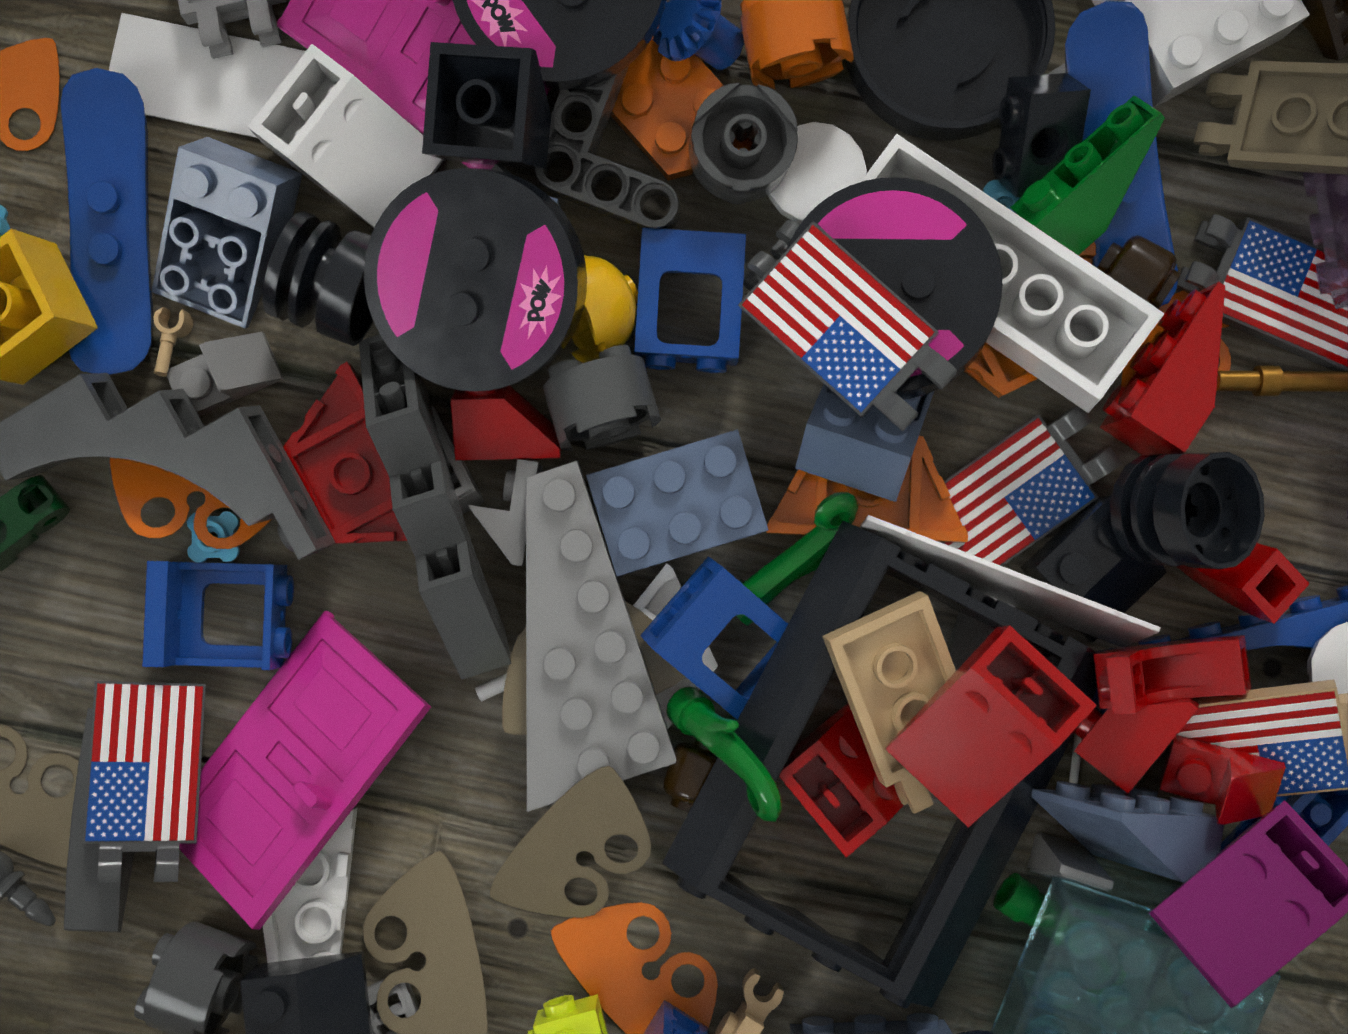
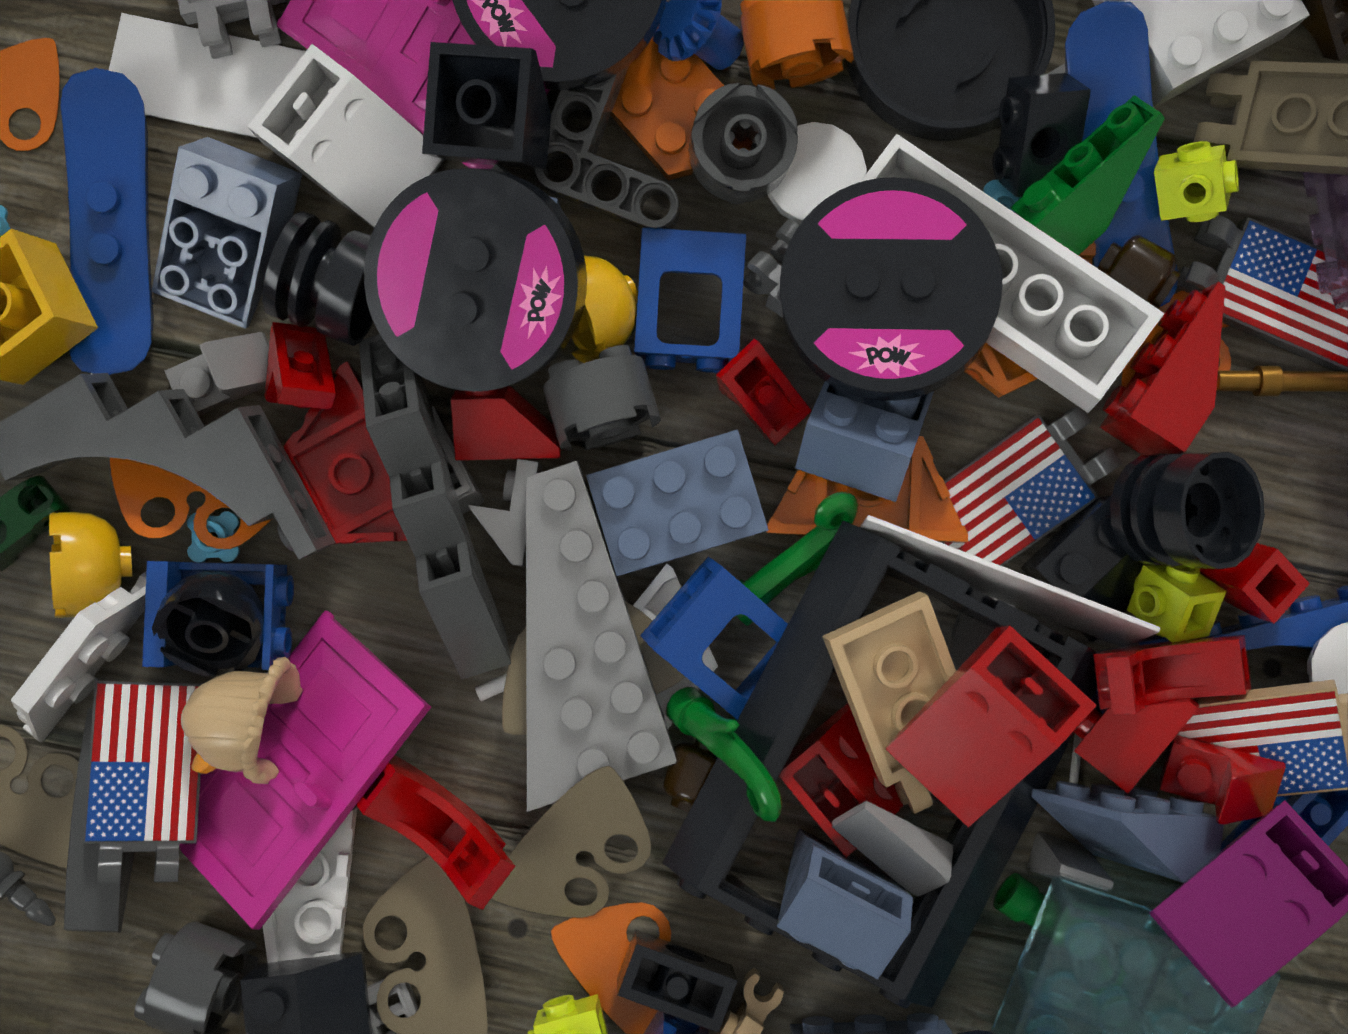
tan hand [153,307,193,377] -> none
tile [738,221,957,432] -> none
none -> white wing [11,572,146,742]
none -> yellow cylinder [49,512,132,618]
none -> black cylinder [152,571,264,676]
none -> tan hair [181,657,303,784]
none -> red slope [265,322,336,410]
none -> red arch [356,755,516,910]
none -> black brick [617,929,737,1033]
none -> red slope [716,339,812,446]
none -> sand blue slope [777,828,913,979]
none -> light grey slope [832,801,953,897]
none -> neon yellow brick [1127,565,1227,643]
none -> neon yellow brick [1154,141,1239,222]

